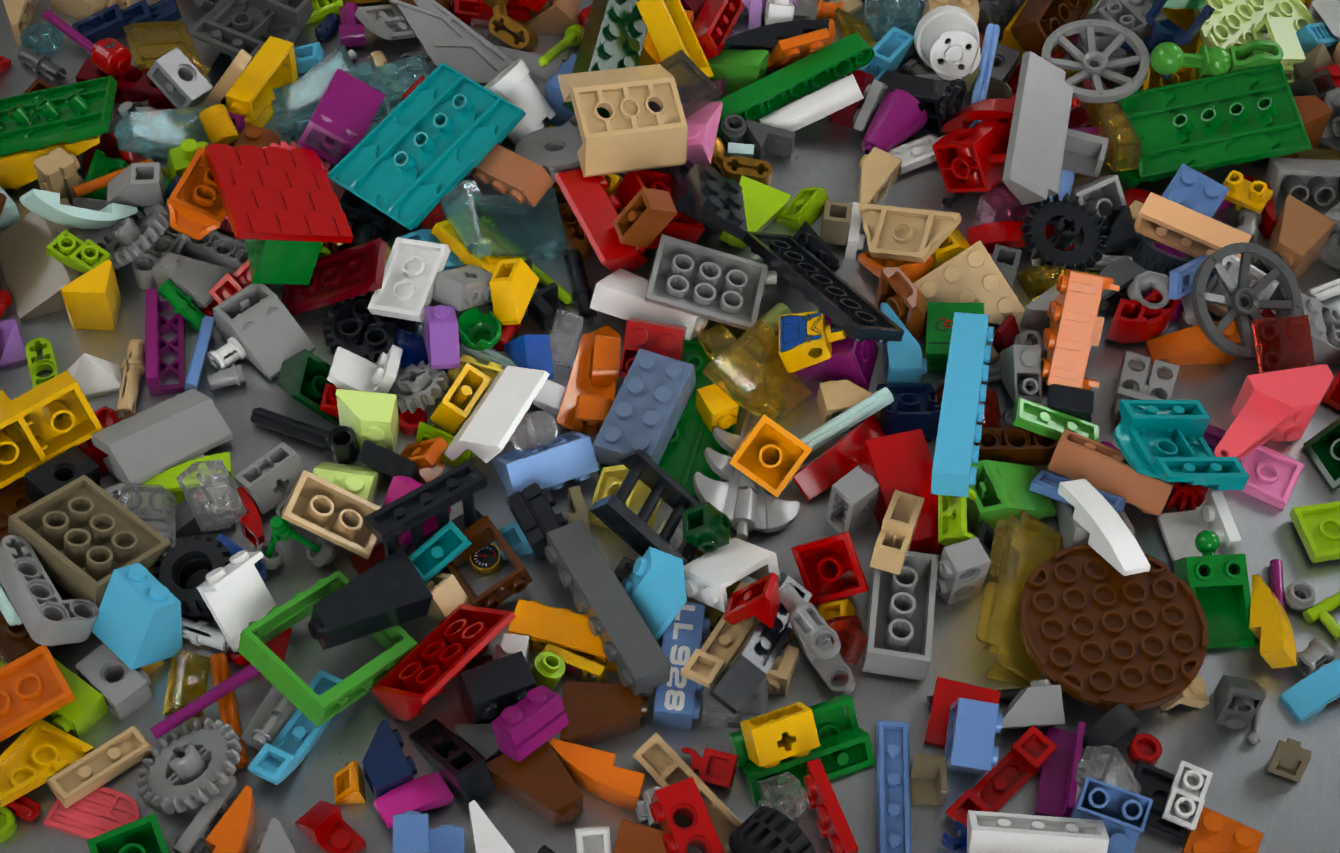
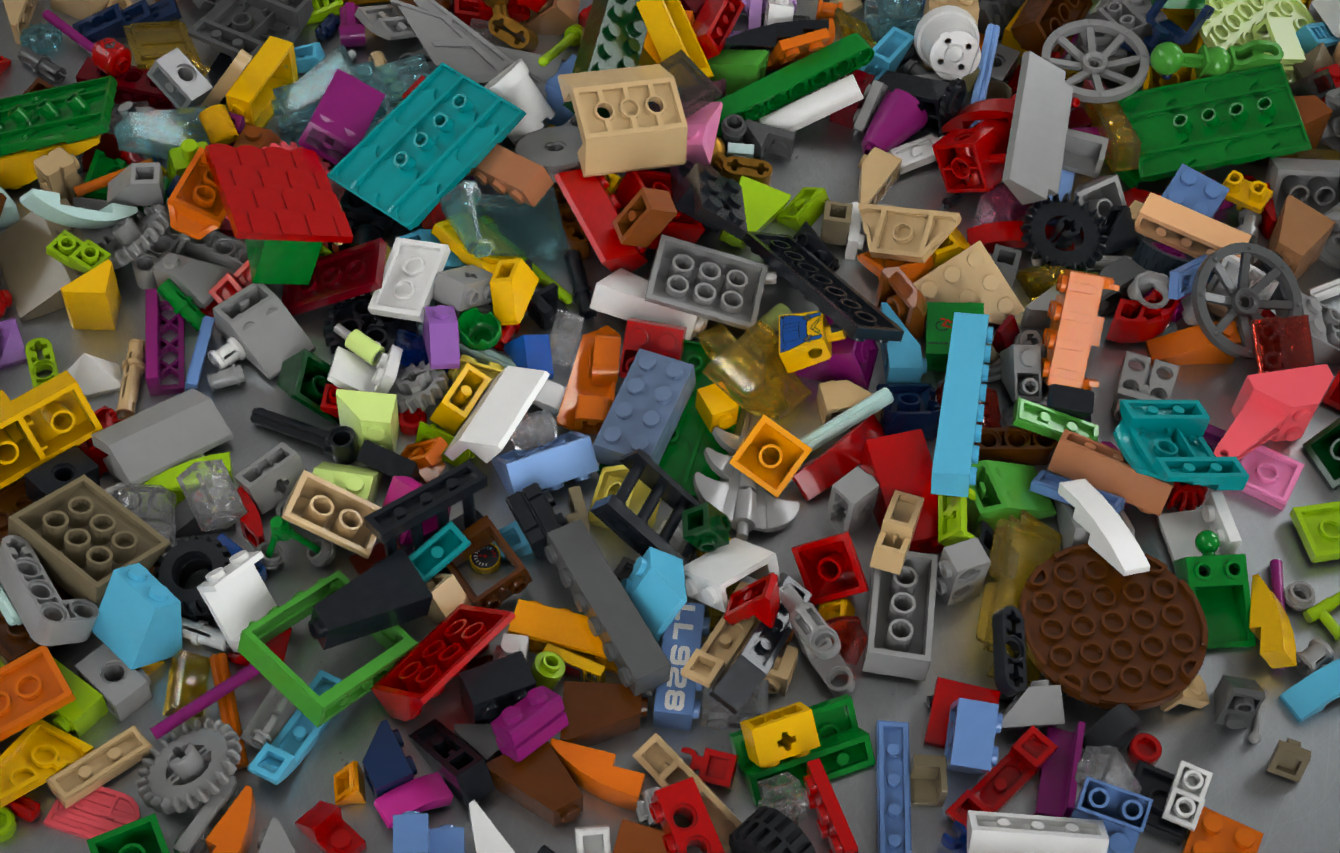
none -> yellowish green piece [333,323,385,366]
none -> black beam [992,605,1027,697]

